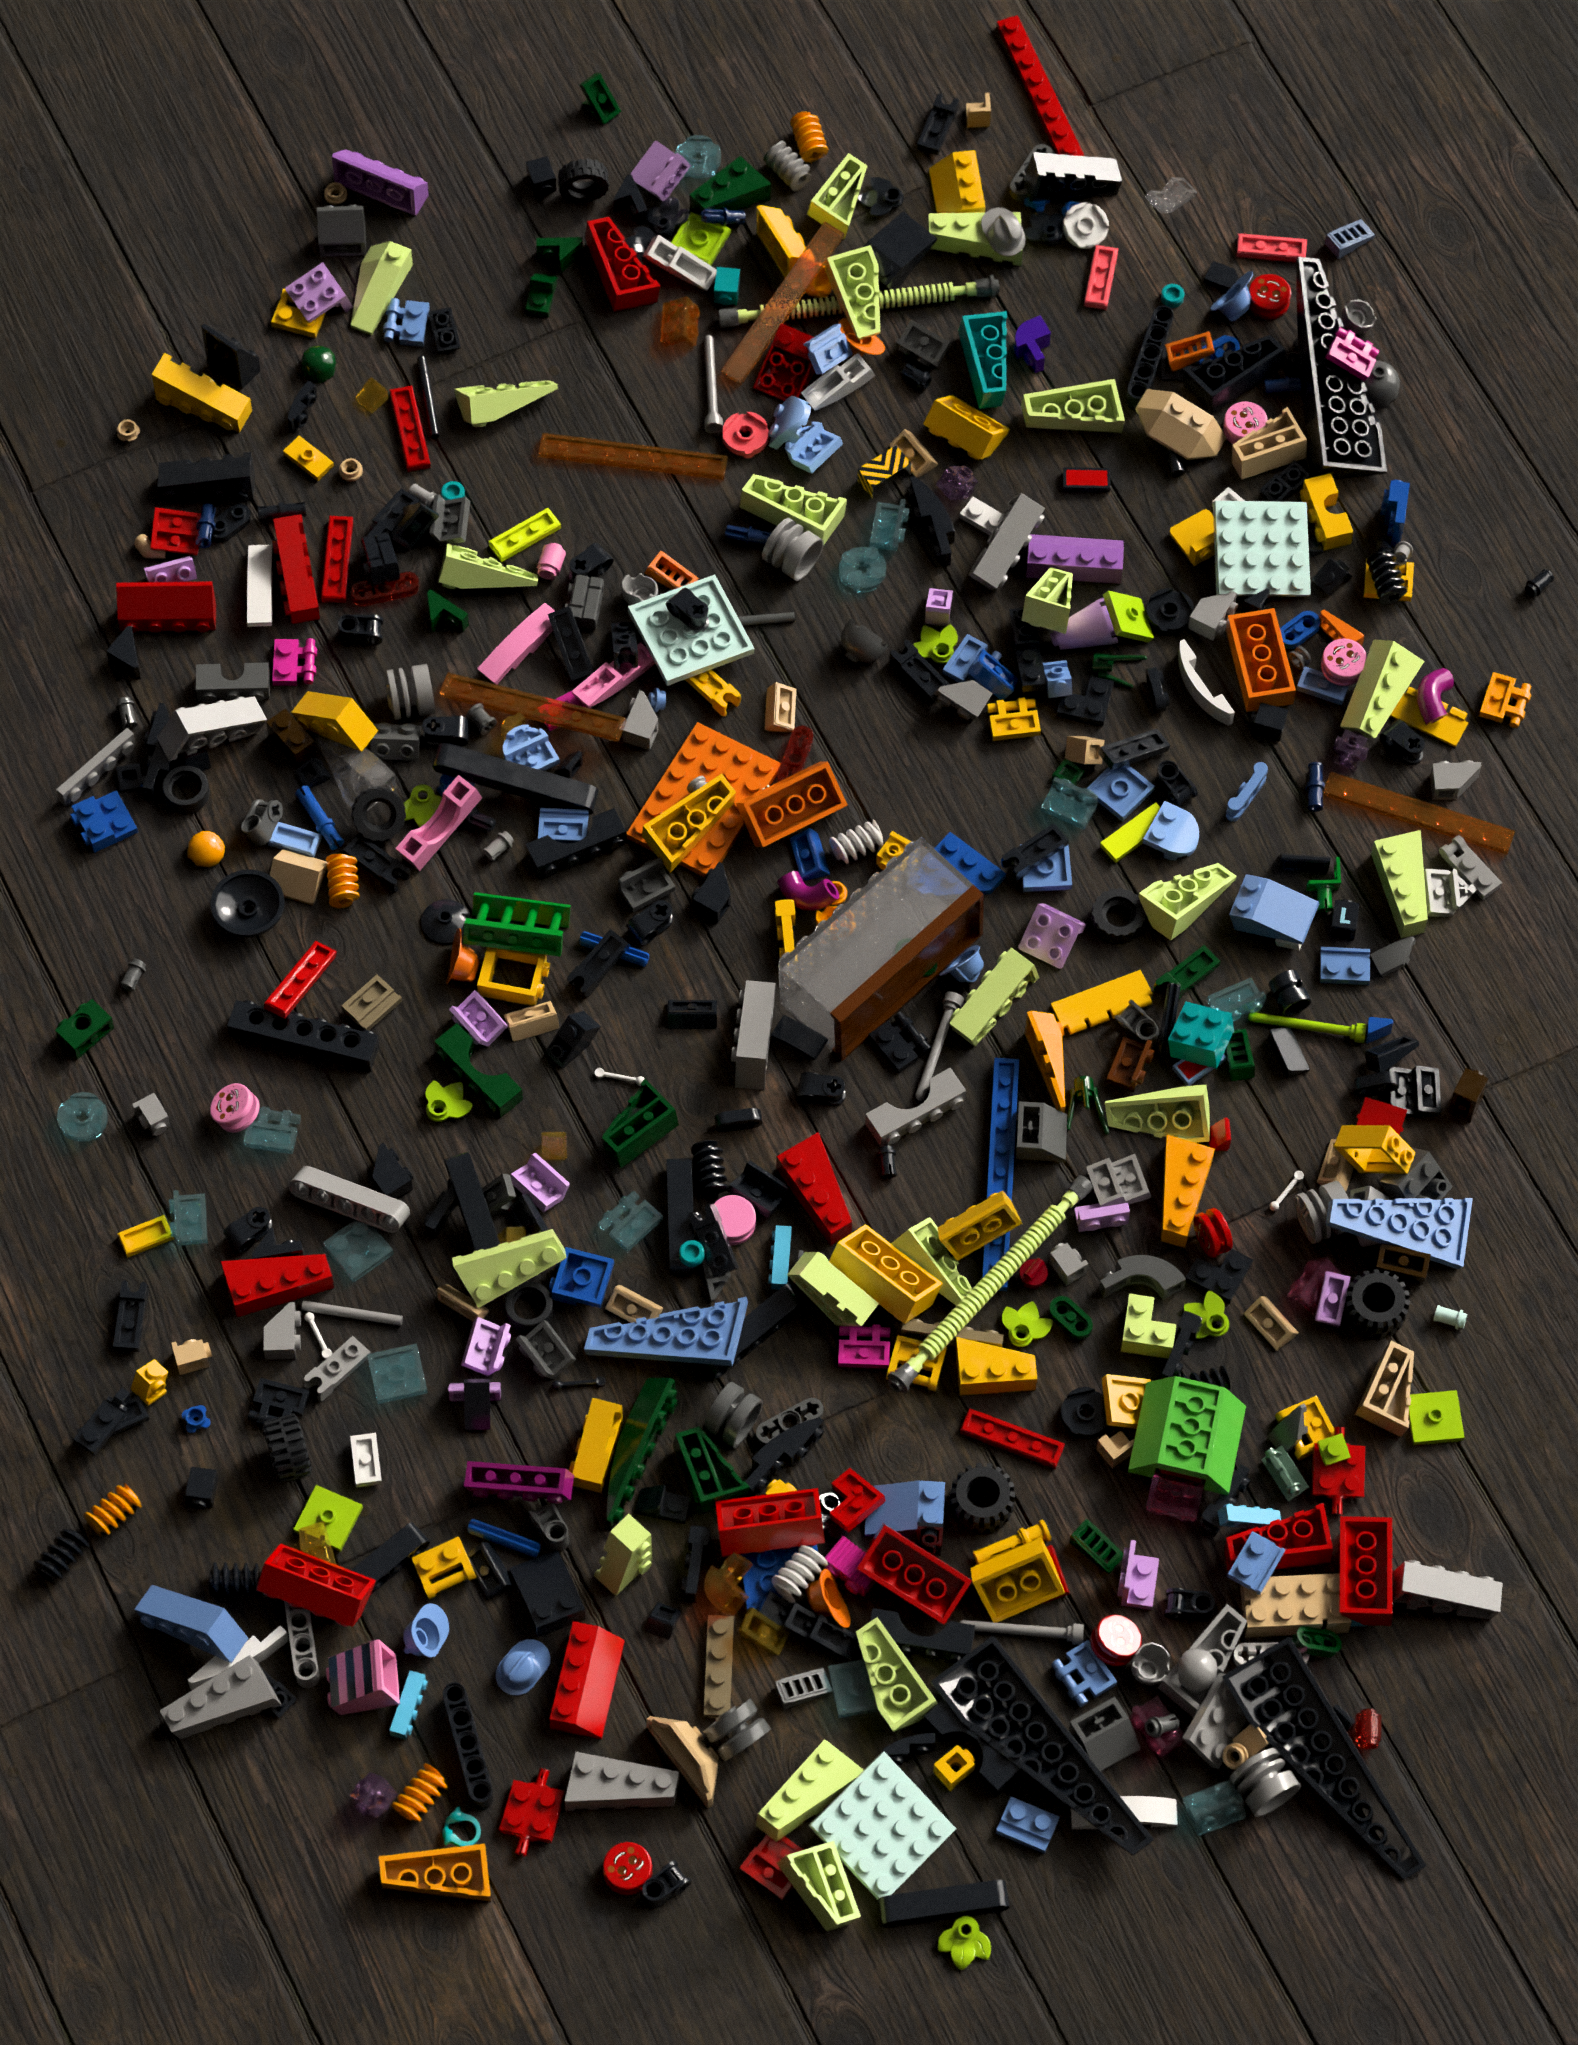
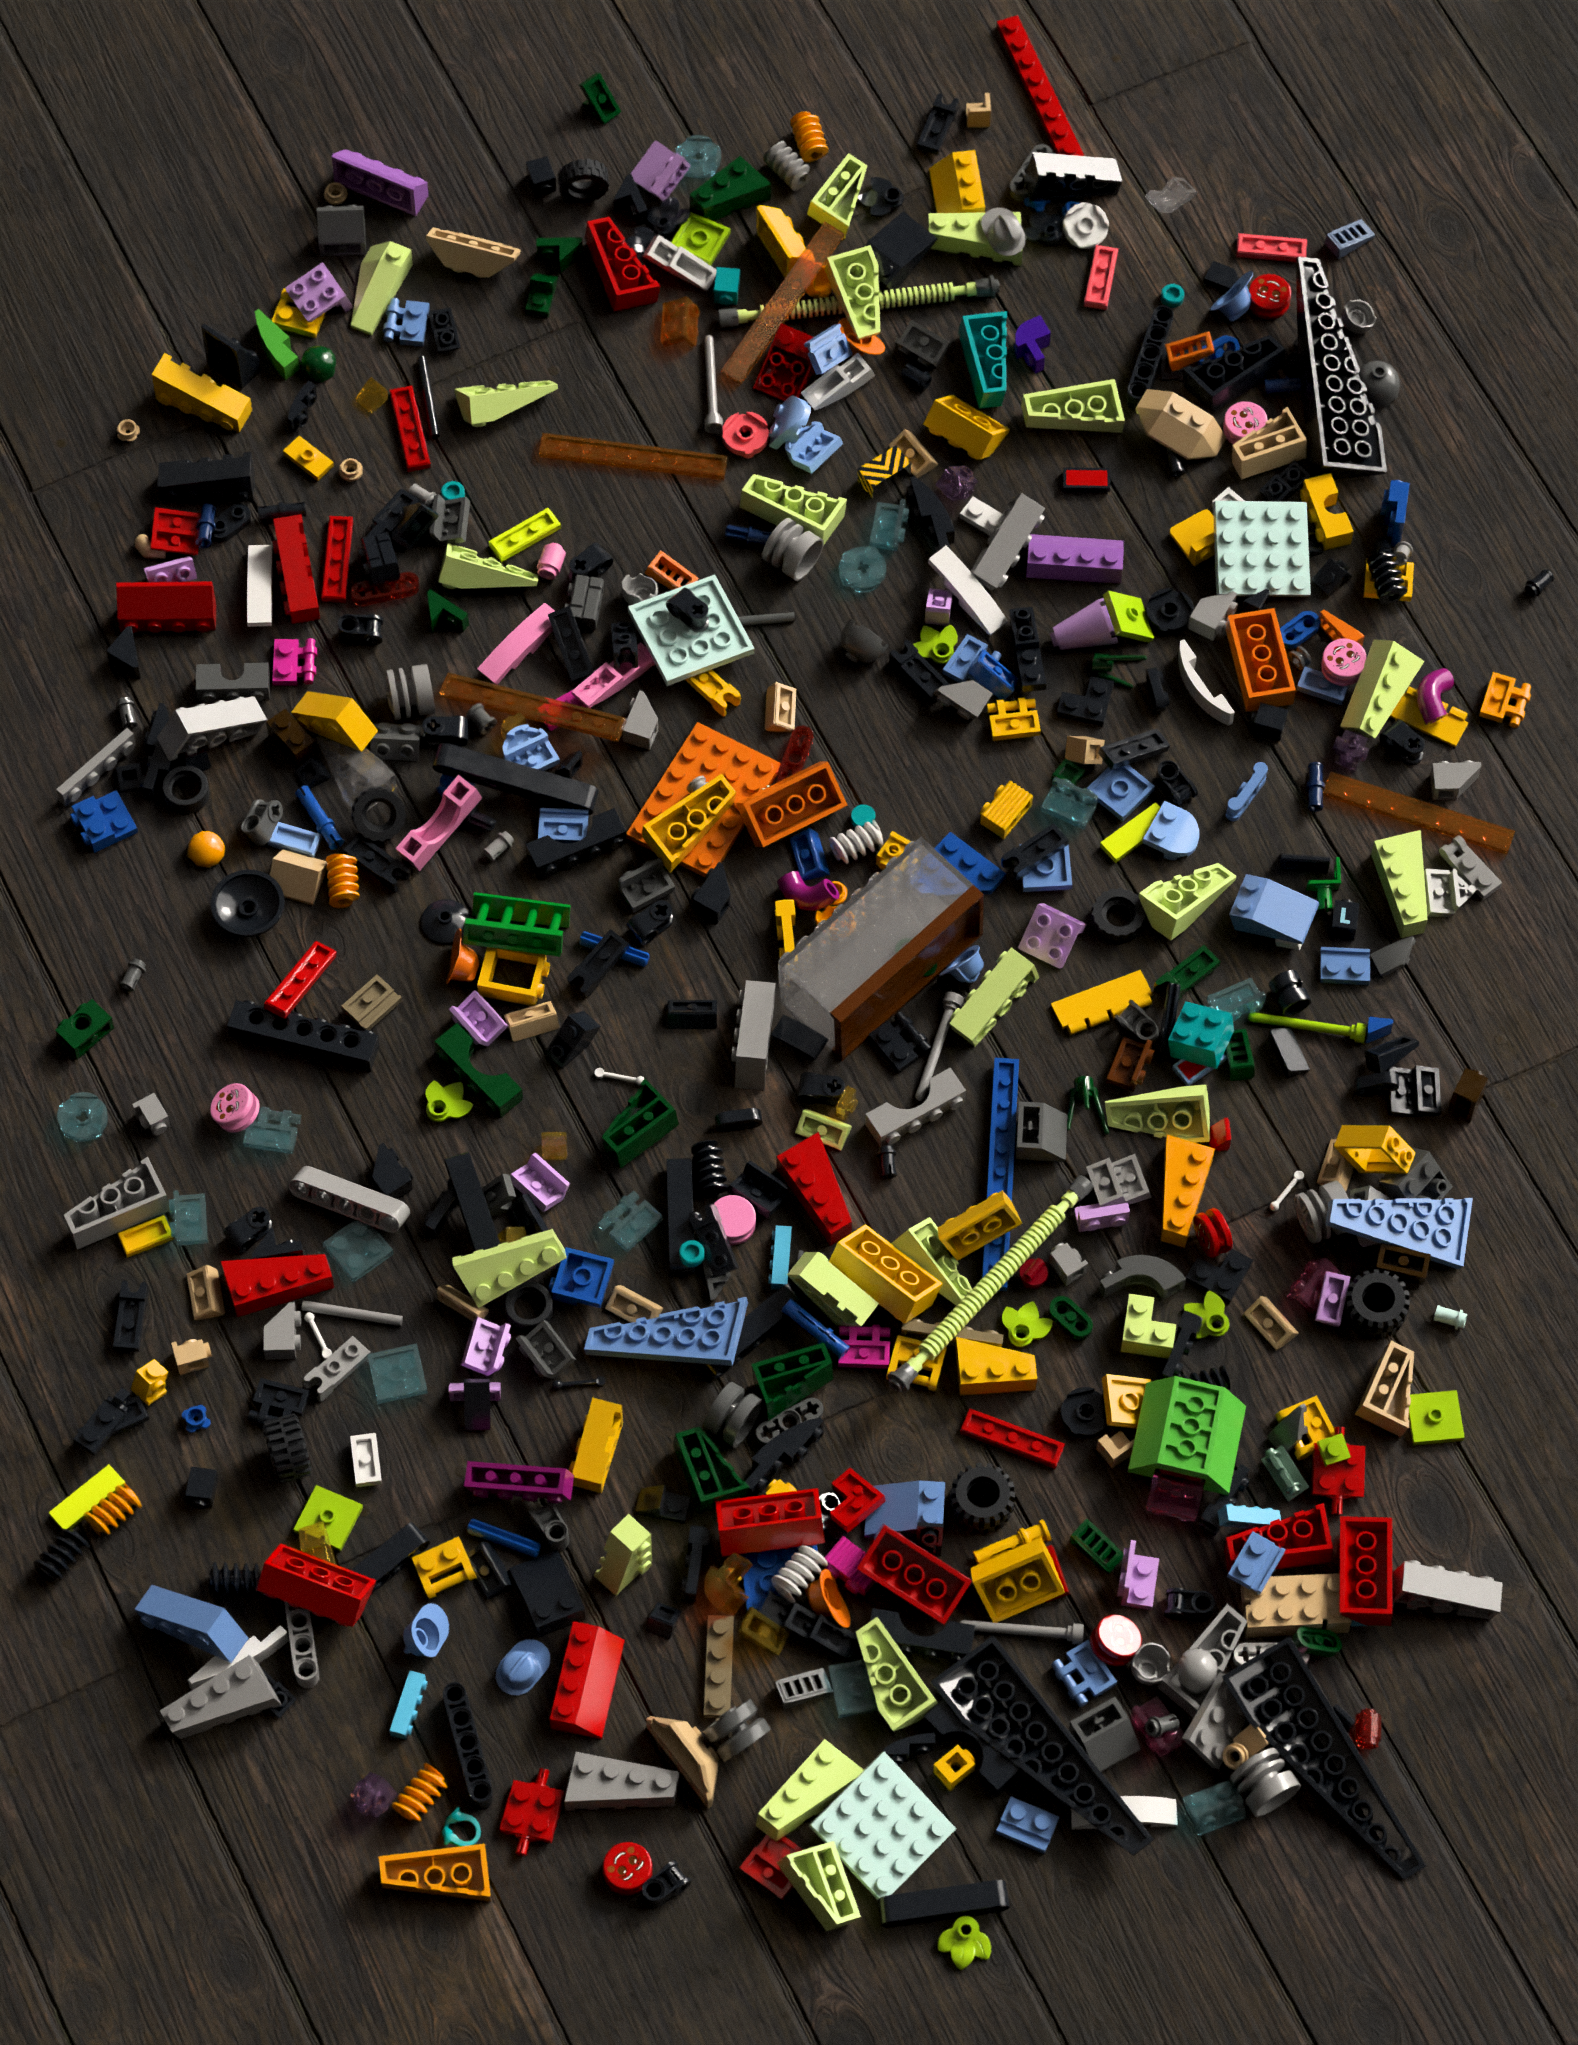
bright pink slope [326,1640,400,1715] -> none
lime plate [403,784,442,827] -> none
dark green wedge [607,1378,678,1530] -> none
medium blue plate [648,688,666,712] -> none
dark blue axle [700,207,746,226] -> none
yellowish green wedge [1022,567,1073,634] -> none
light orange wedge [1025,1011,1065,1113] -> none
medium blue brick [1043,660,1072,698] -> none
plate [1325,327,1379,382] -> none
red piece [1357,1097,1407,1135] -> none
none -> neon yellow tile [49,1464,126,1530]
none -> light grey wedge [64,1157,170,1249]
none -> tan slope [187,1265,225,1320]
none -> bright green slope [255,309,300,380]
none -> tan wedge [426,227,521,278]
none -> dark green wedge [751,1343,833,1421]
none -> blue pin [782,1299,850,1359]
none -> yellowish green slope [795,1109,852,1150]
none -> clear yellow plate [836,1086,858,1120]
none -> teal tile [851,805,875,829]
none -> white slope [928,546,1008,636]
none -> yellow brick [980,781,1033,839]

